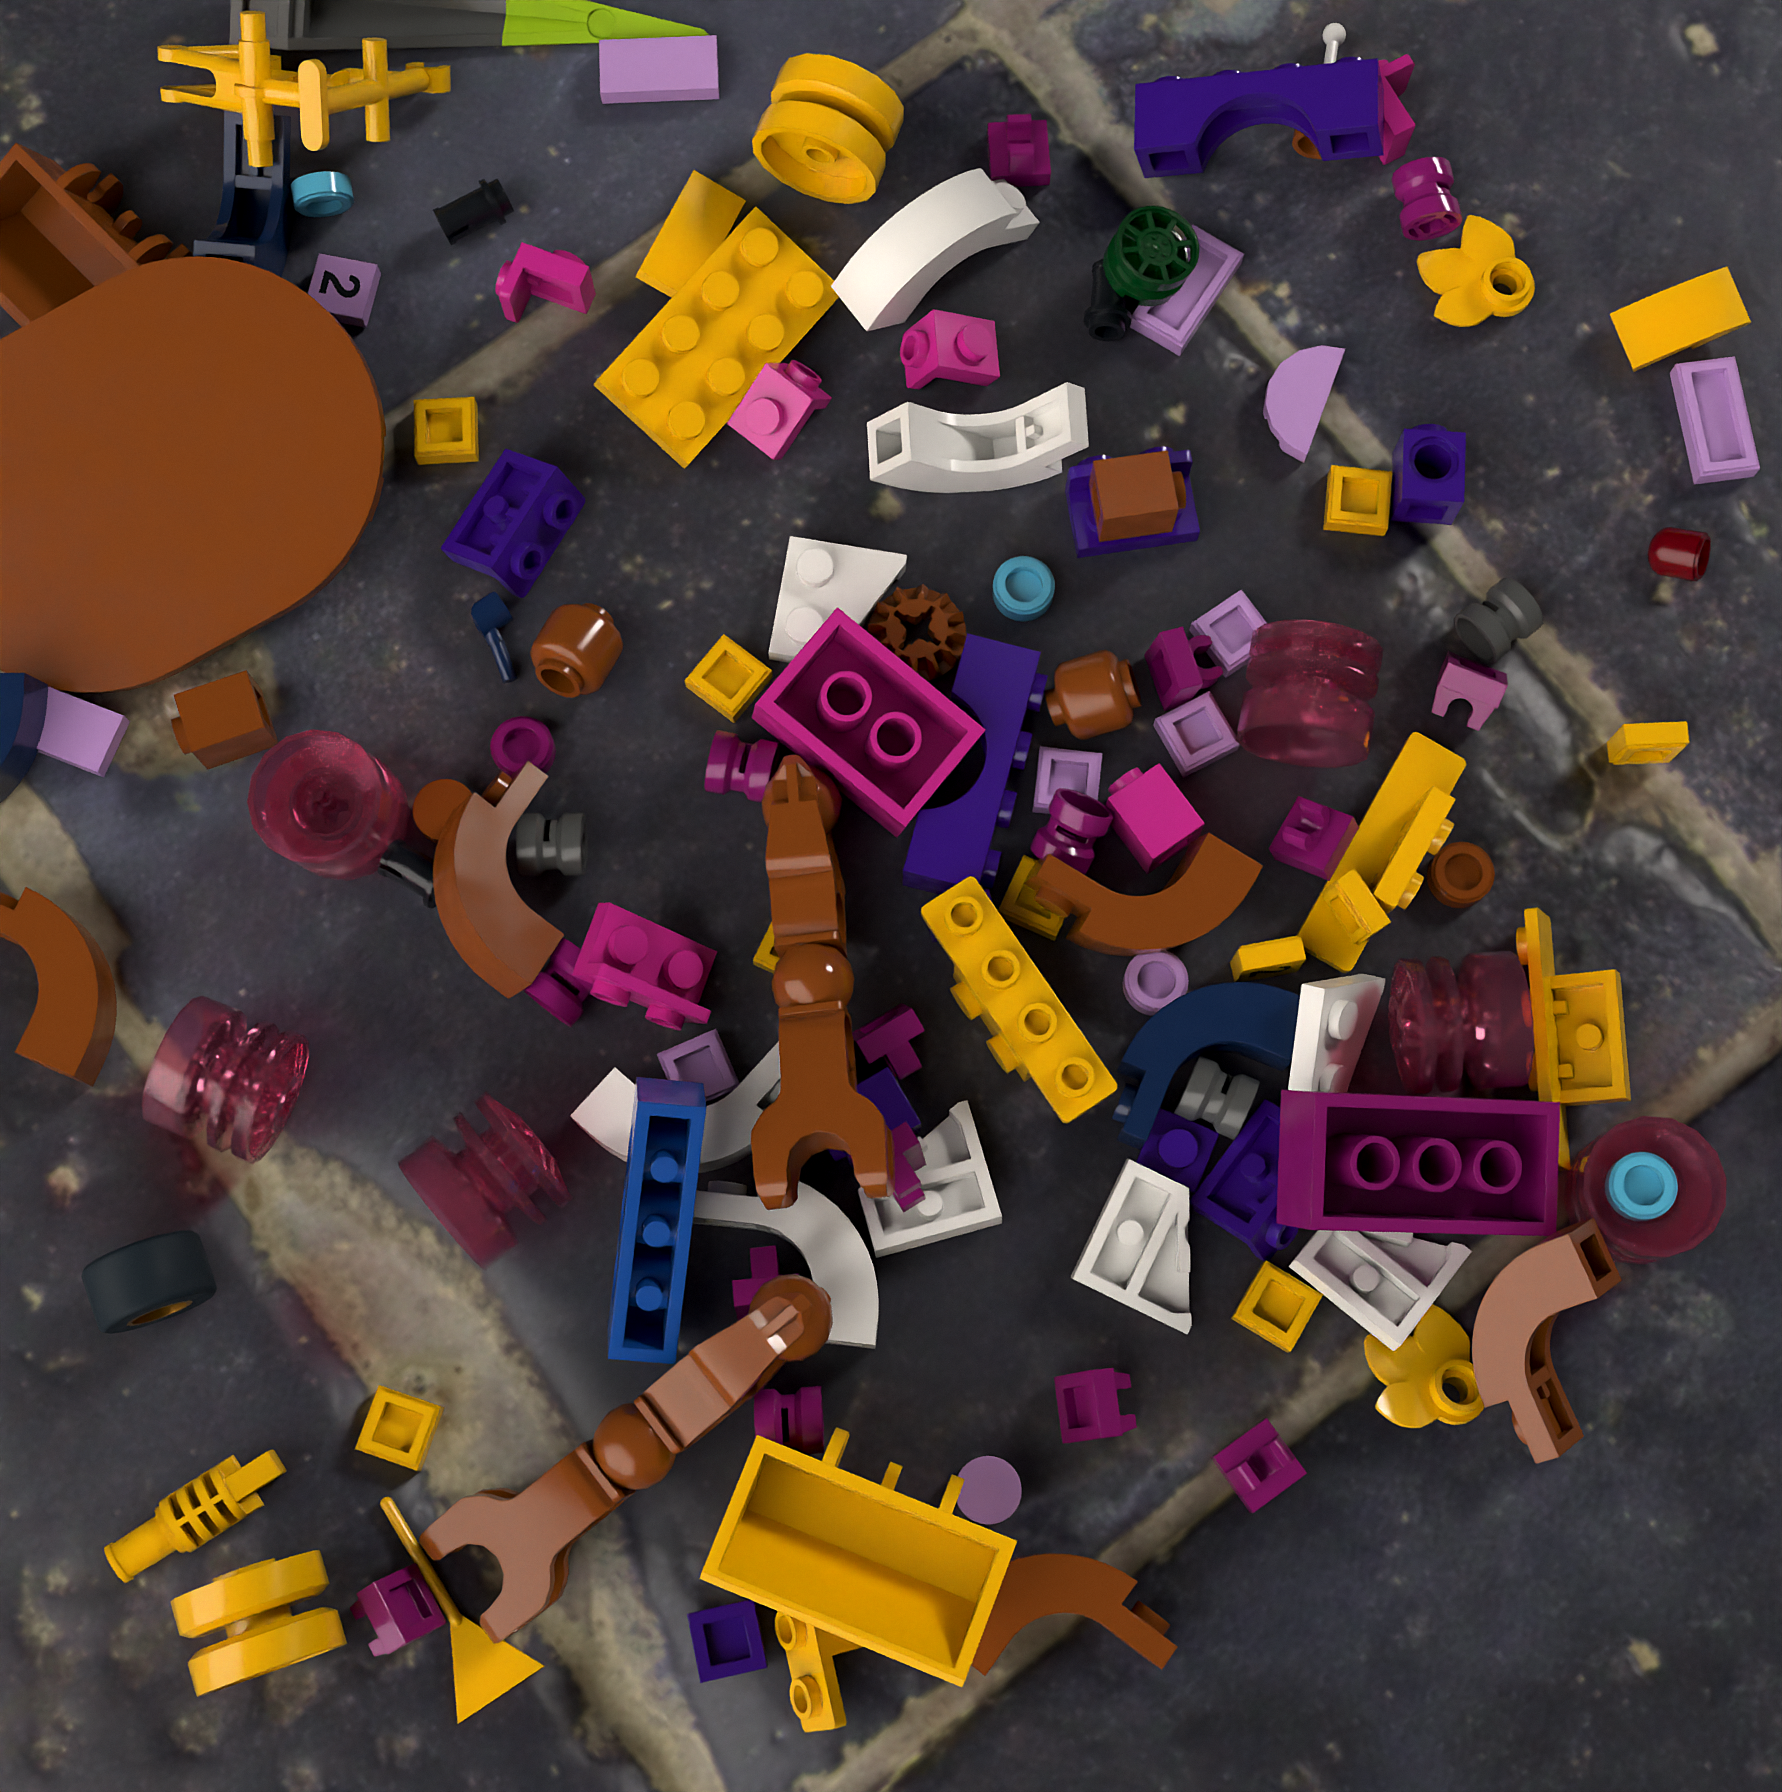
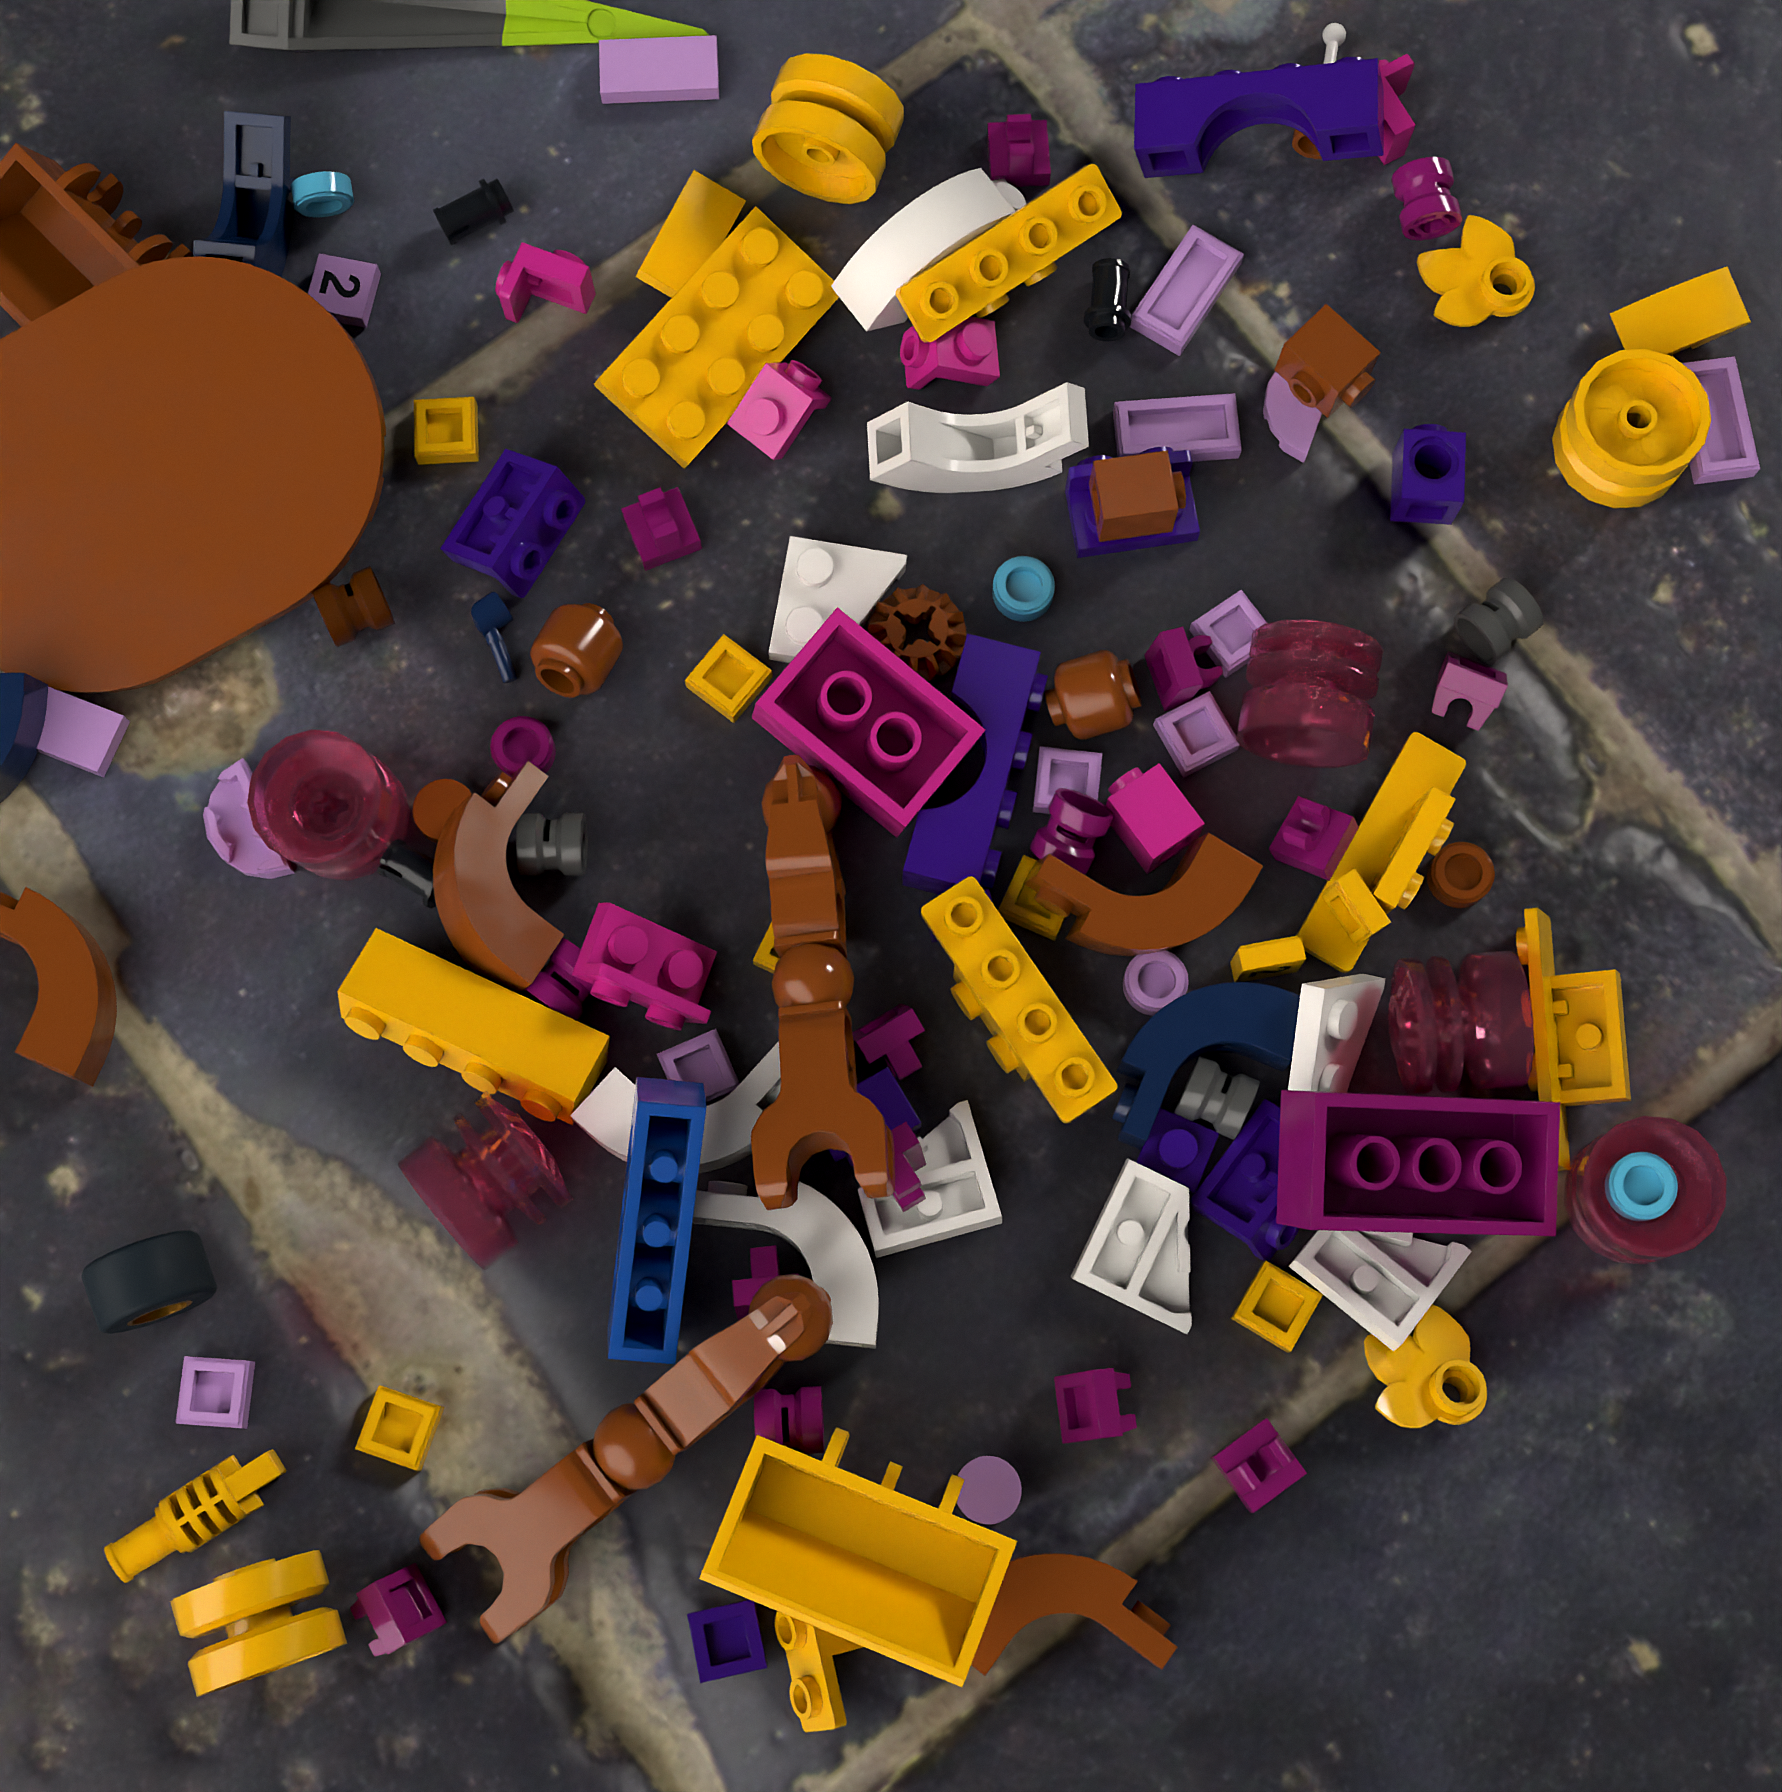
clear pink wheel [142,995,309,1164] -> none
yellow piece [157,11,451,167] -> none
dark orange brick [171,670,279,770] -> none
yellow piece [380,1497,545,1724] -> none
magenta wheel [704,730,780,803] -> none
dark green wheel [1103,206,1199,306] -> none
yellow tile [1323,465,1392,536] -> none
arch [1472,1217,1622,1464] -> none
yellow tile [1607,721,1690,765] -> none
dark red piece [1648,527,1711,581] -> none
none -> lavender tile [176,1356,255,1429]
none -> lavender tile [203,758,294,879]
none -> reddish brown wheel [312,566,395,647]
none -> yellow brick [337,928,610,1125]
none -> magenta tile [621,487,702,571]
none -> yellow bracket [896,164,1122,343]
none -> lavender tile [1113,393,1242,462]
none -> dark orange brick [1274,304,1381,418]
none -> yellow wheel [1552,349,1711,509]

